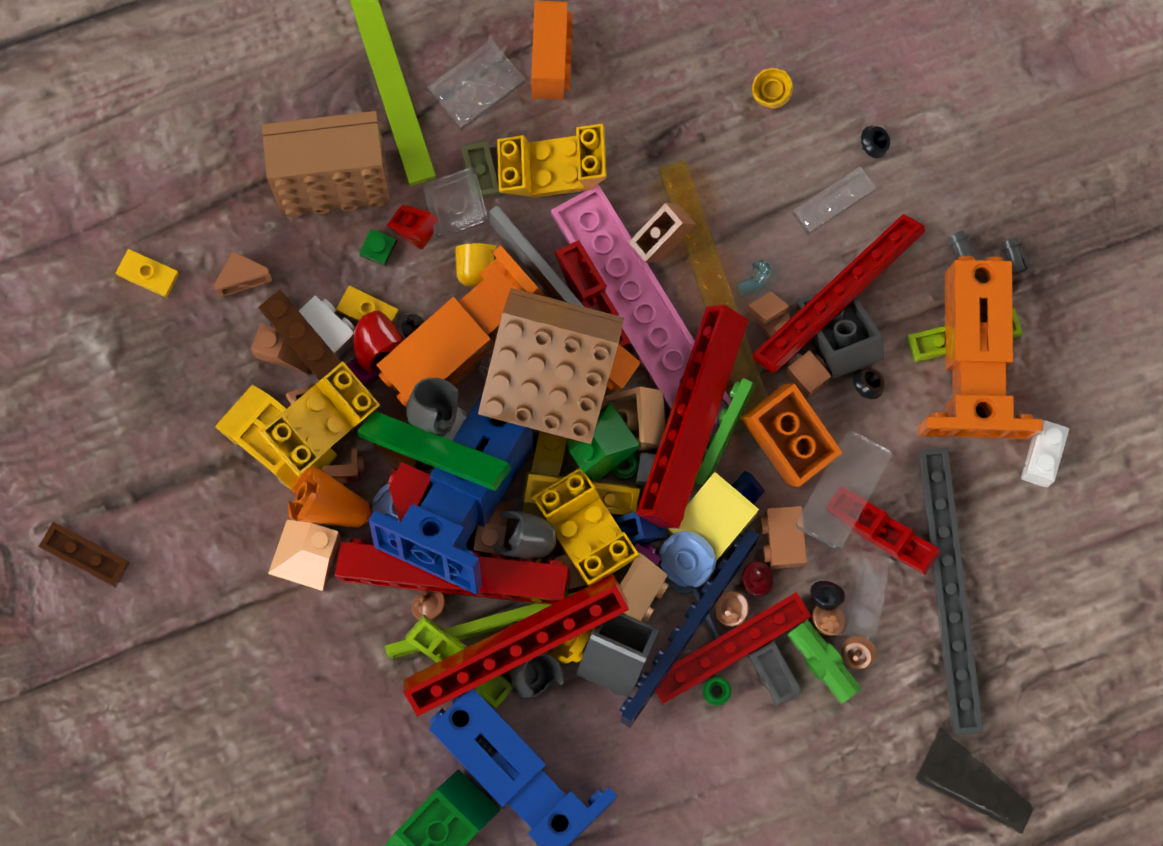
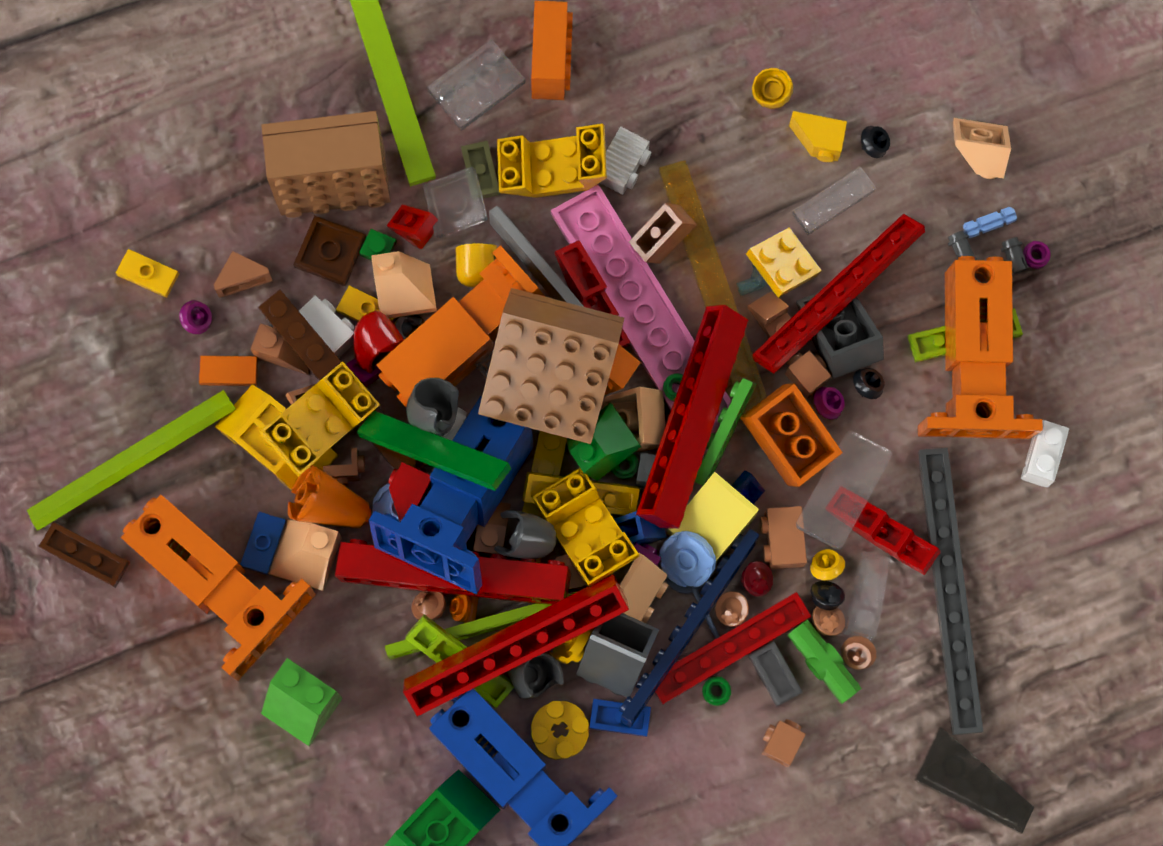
none -> lime tile [27,390,235,531]
none -> orange brick [120,494,316,681]
none -> magenta hat [179,300,212,334]
none -> orange tile [199,356,258,386]
none -> blue plate [240,512,286,575]
none -> bright green slope [261,658,343,747]
none -> reddish brown tile [293,215,366,287]
none -> light nougat slope [371,251,437,319]
none -> orange plate [450,595,479,623]
none -> yellow plate [531,701,589,760]
none -> blue plate [589,699,651,737]
none -> white brick [600,127,652,195]
none -> green plate [663,373,683,401]
none -> yellow plate [746,227,822,298]
none -> nougat brick [761,719,806,767]
none -> yellow slope [789,111,847,162]
none -> yellow hat [810,549,845,581]
none -> magenta hat [814,387,845,420]
none -> light nougat slope [953,118,1011,179]
none -> light blue axle [963,207,1017,238]
none -> magenta plate [1023,241,1051,269]

